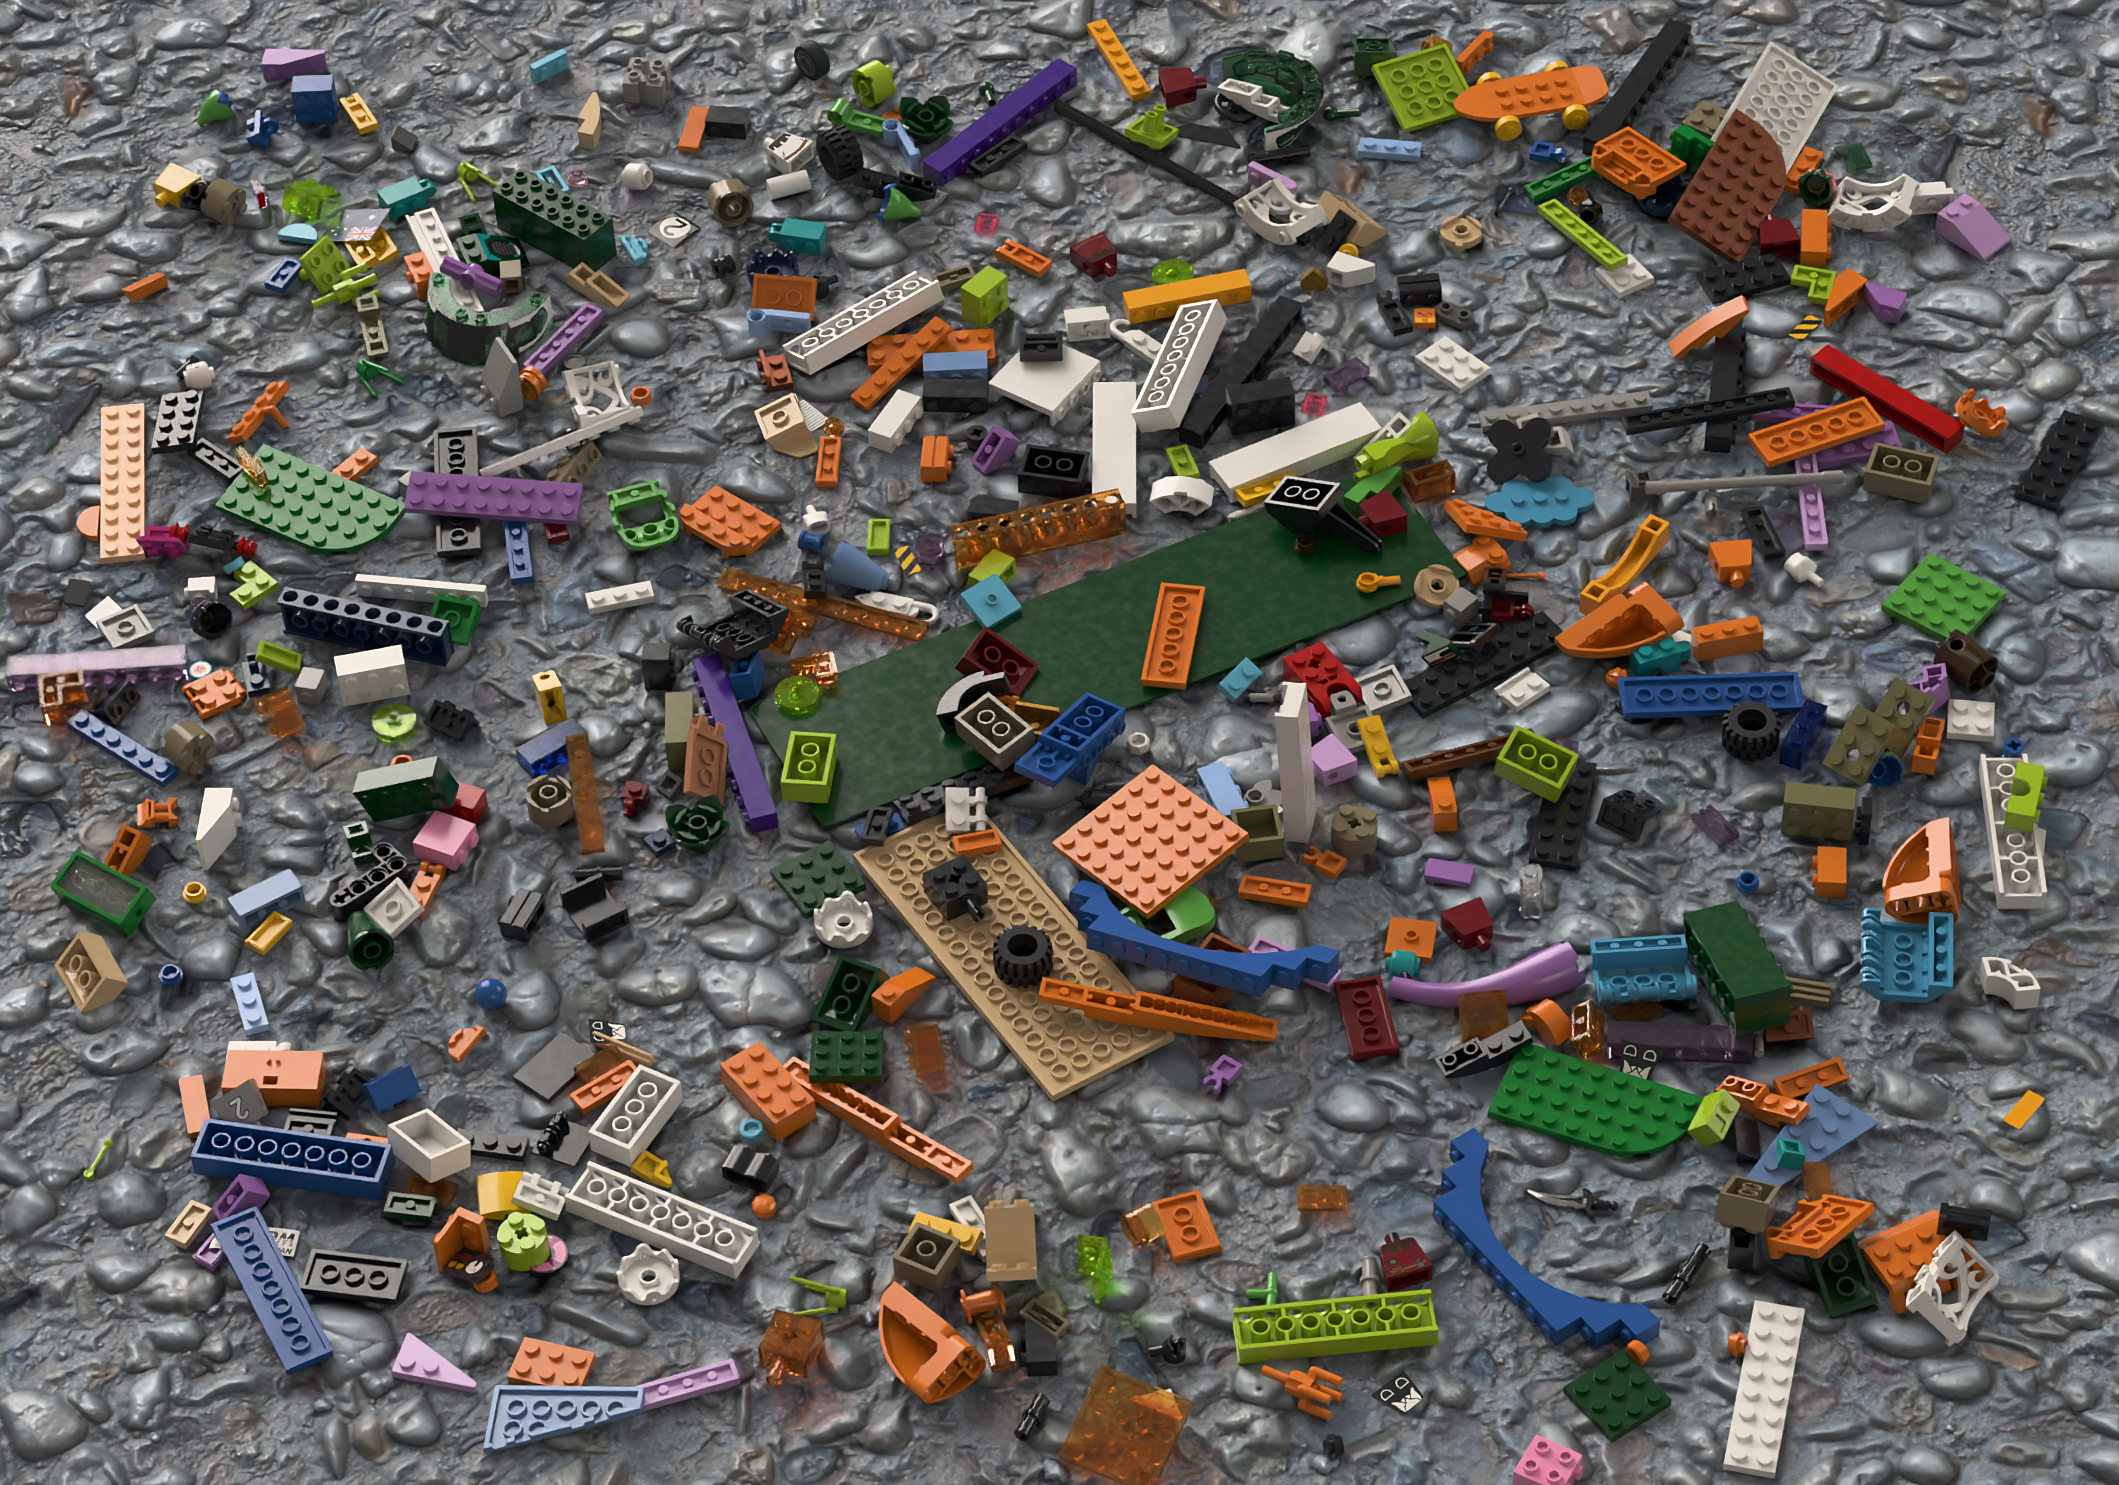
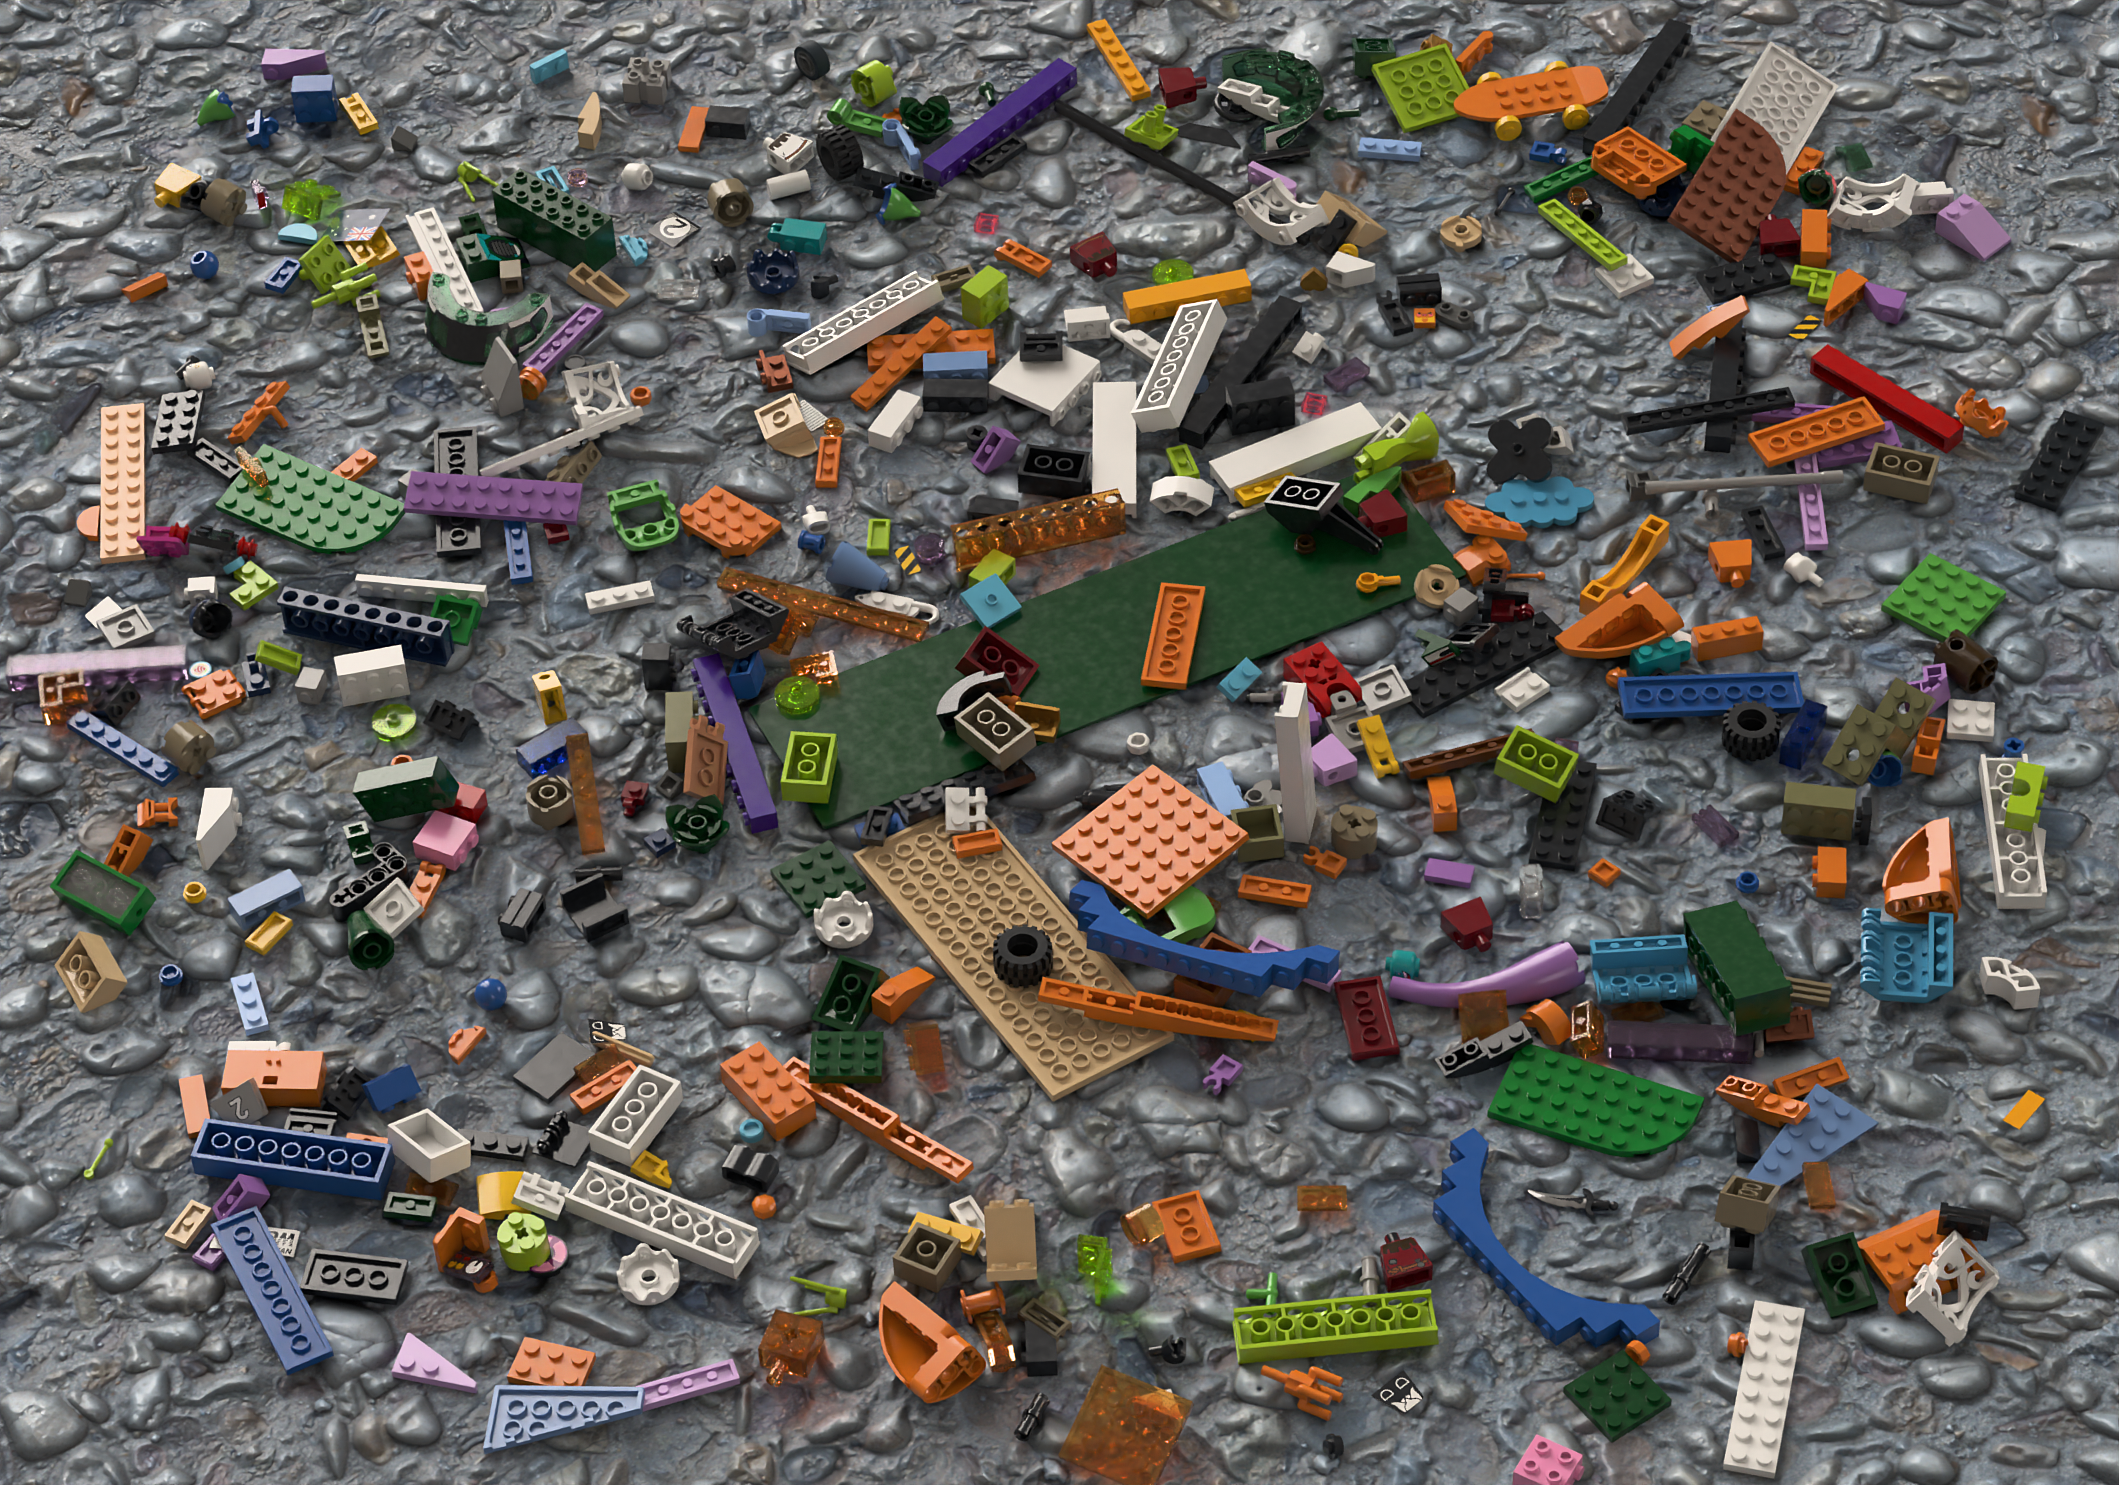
clear orange brick [253,685,306,739] -> none
green plant [356,358,404,398] -> none
teal brick [377,176,437,220] -> none
medium lavender piece [439,256,504,298] -> none
orange plate [751,273,818,321] -> none
black plate [801,561,827,600] -> none
orange brick [920,436,954,482] -> none
black brick [923,855,988,922] -> none
blue wedge [1014,693,1126,788] -> none
orange plate [1384,917,1438,963] -> none
white plate [1415,336,1491,394] -> none
light grey plate [1478,391,1653,433] -> none
black sticker [1620,1039,1664,1080] -> none
lime brick [1687,1089,1740,1147] -> none
orange plate [1765,1194,1875,1259] -> none
teal slope [1777,1138,1806,1170] -> none
none -> blue piece [190,250,219,279]
none -> orange tile [1588,858,1621,888]

